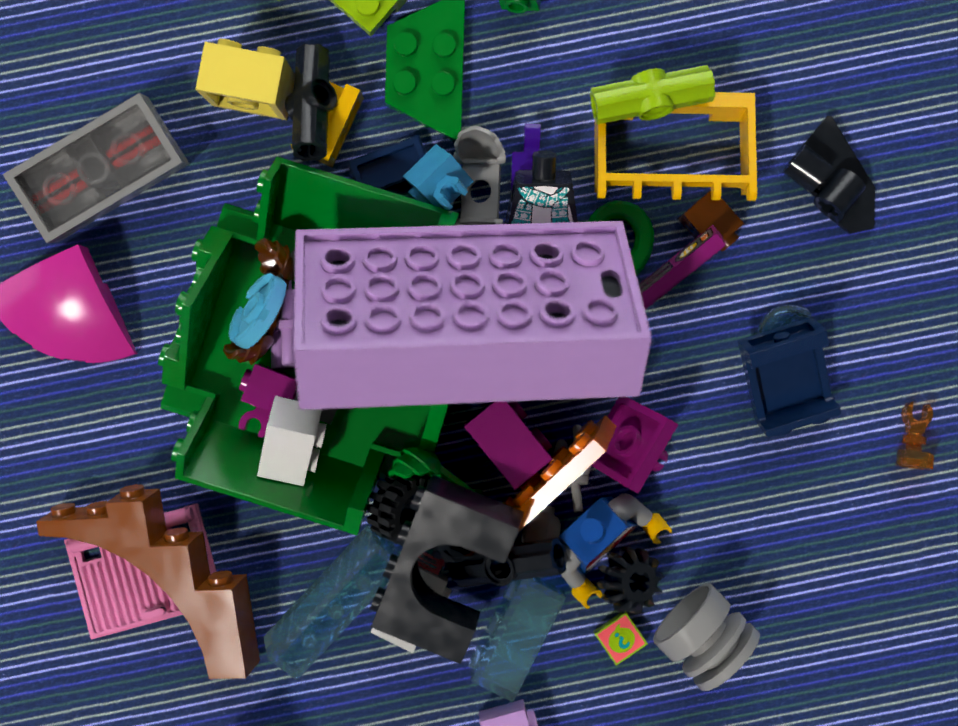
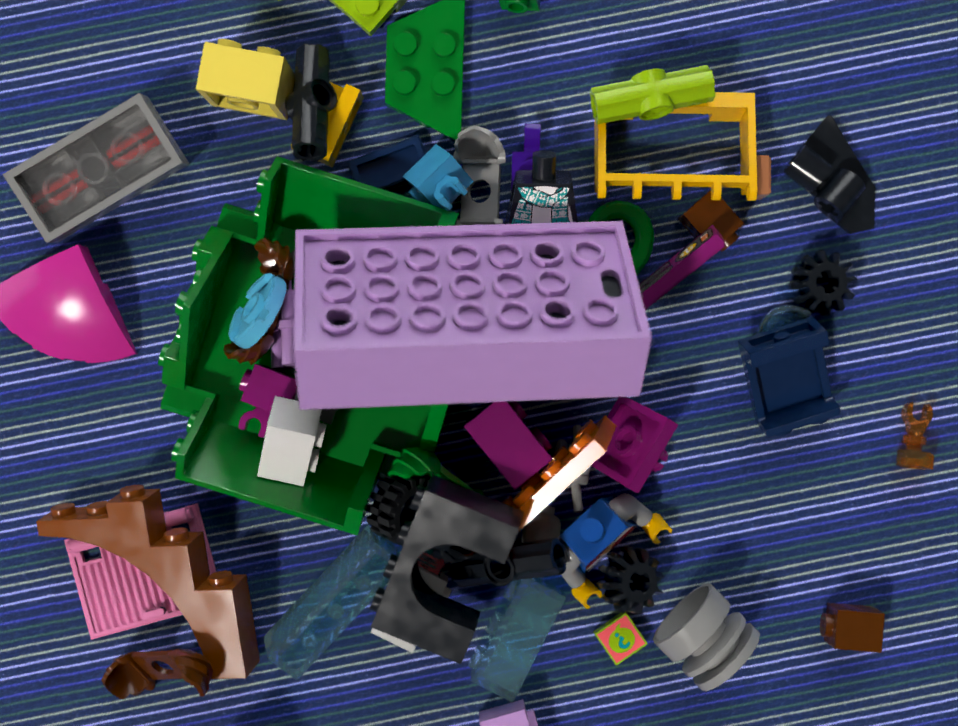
none -> reddish brown piece [101,649,213,699]
none -> nougat tile [756,155,771,200]
none -> black gear [788,250,858,316]
none -> reddish brown brick [820,602,885,653]

